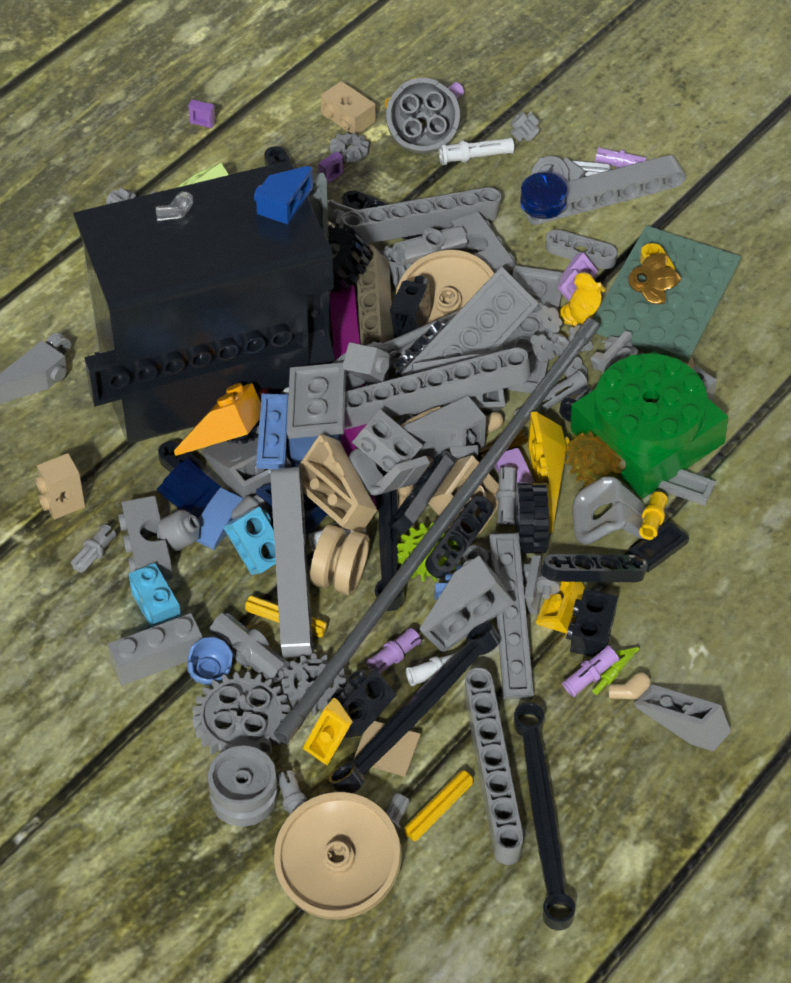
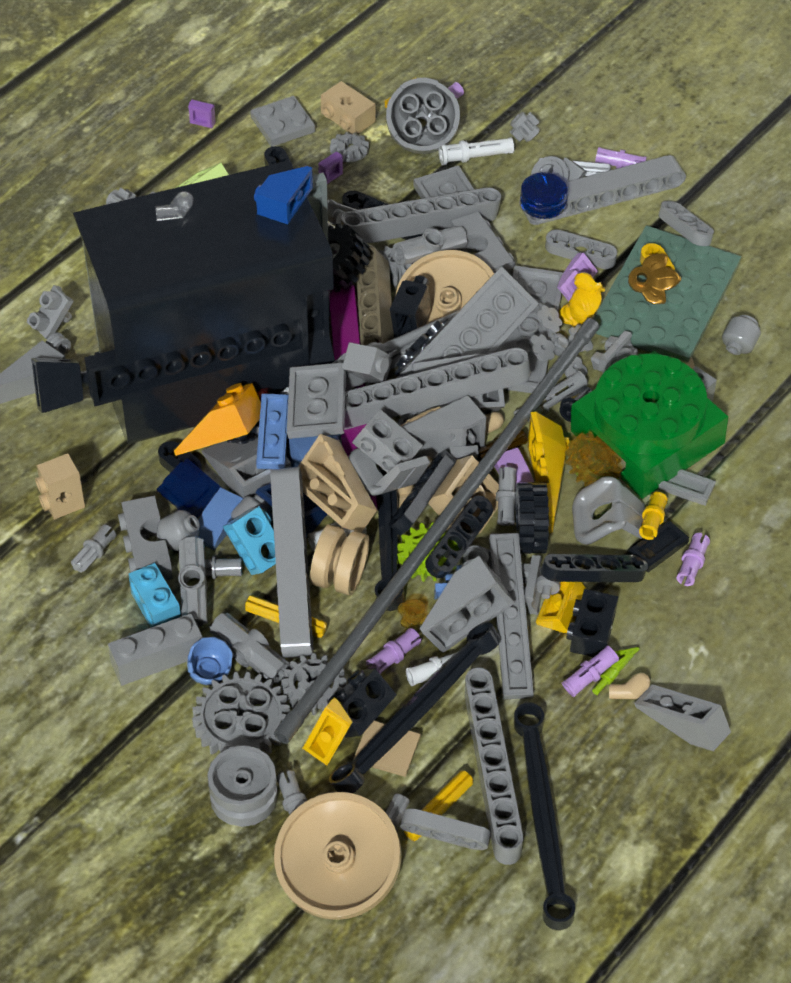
none -> light grey hips [27,285,74,339]
none -> black torso [31,358,89,413]
none -> light grey piece [178,537,208,627]
none -> light grey axle [205,556,243,579]
none -> light grey plate [250,96,315,147]
none -> clear yellow plate [397,599,427,628]
none -> light grey beam [400,809,490,850]
none -> light grey plate [413,165,474,199]
none -> light grey beam [658,201,714,246]
none -> lavender pin [676,533,710,586]
none -> light grey head [722,315,761,355]

